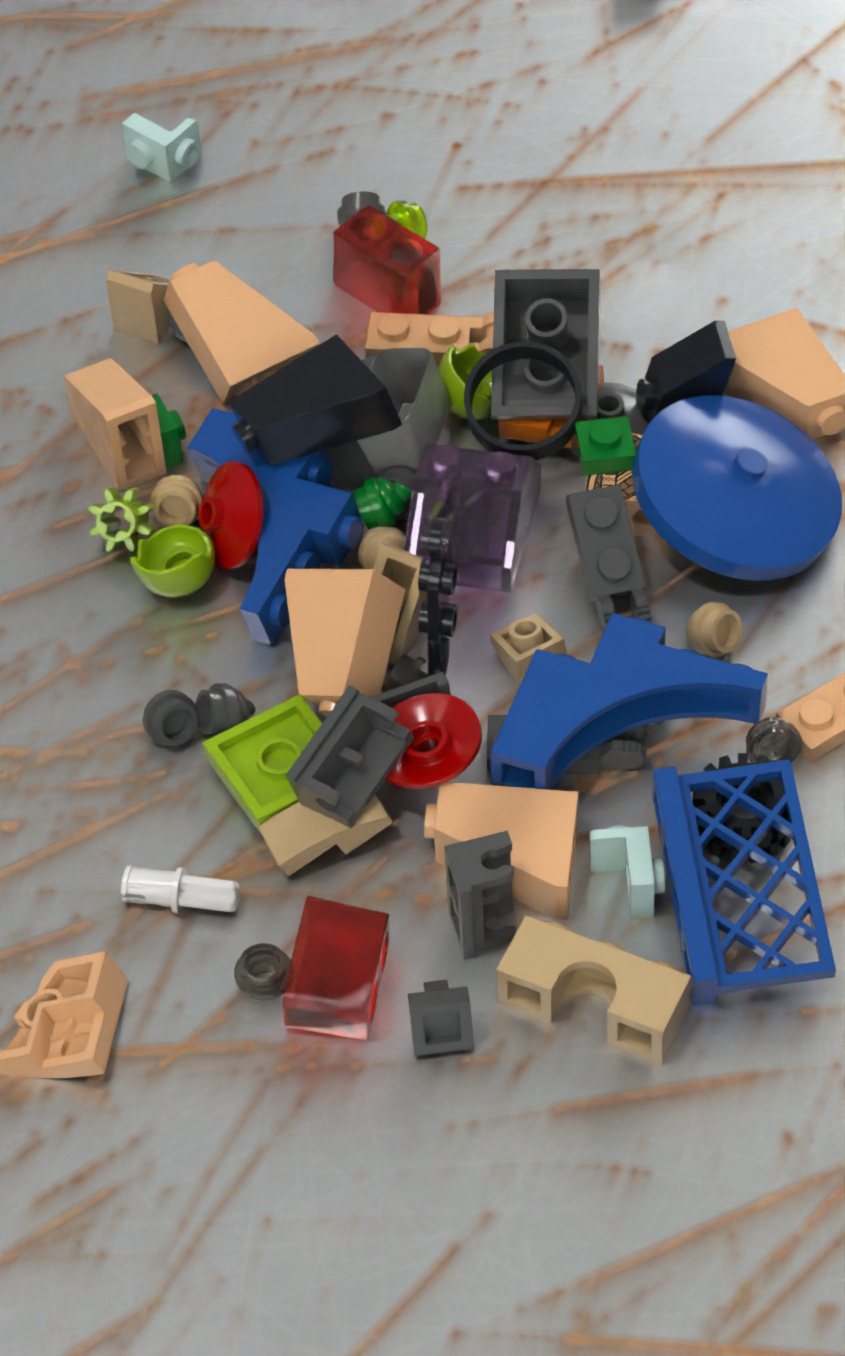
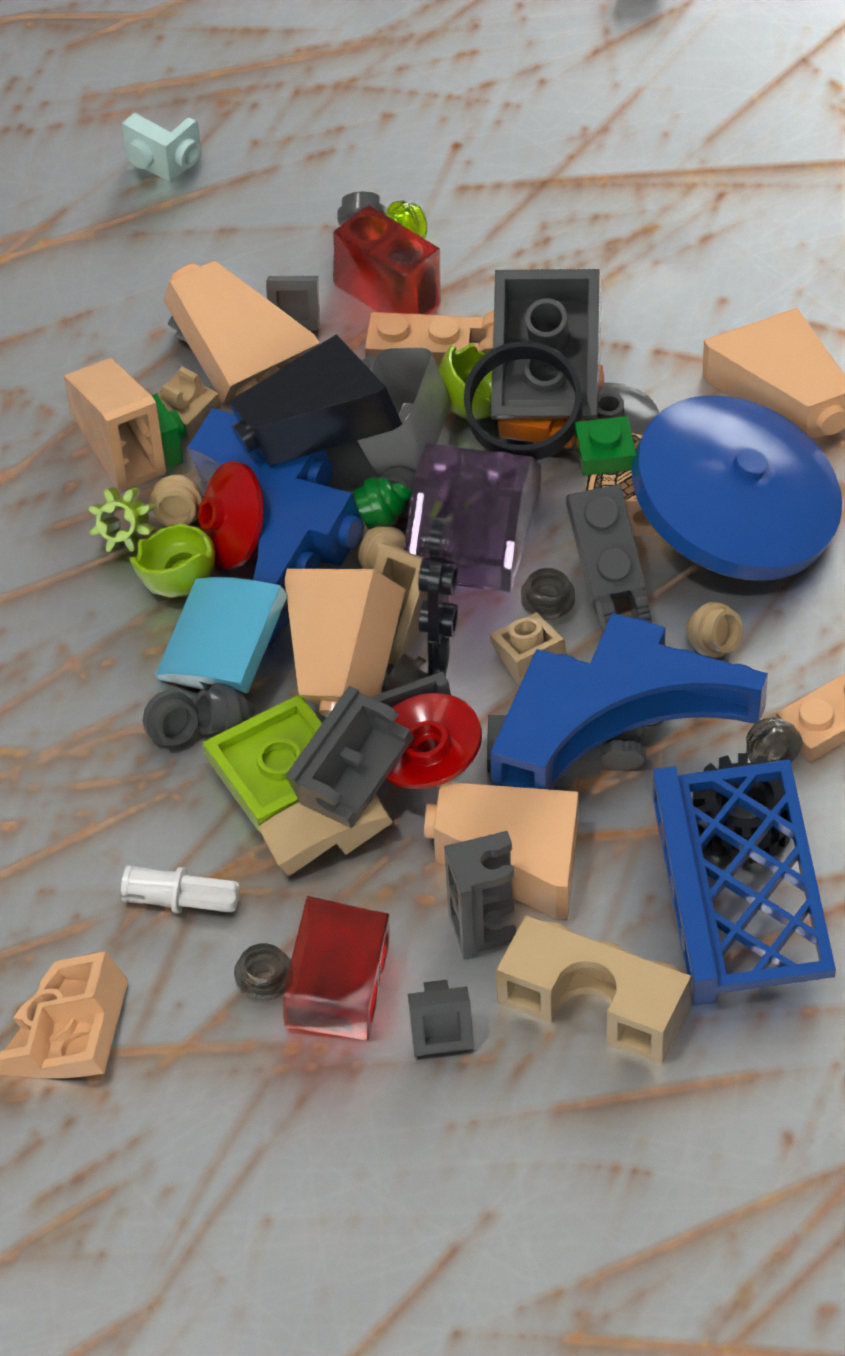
tan slope [106,269,172,344] -> none
light aqua bracket [590,825,665,919] -> none
black slope [636,321,736,425] -> none
none -> medium azure slope [155,577,288,693]
none -> tan tile [157,367,220,439]
none -> dark grey tile [266,276,320,330]
none -> clear smoke plate [520,568,575,620]

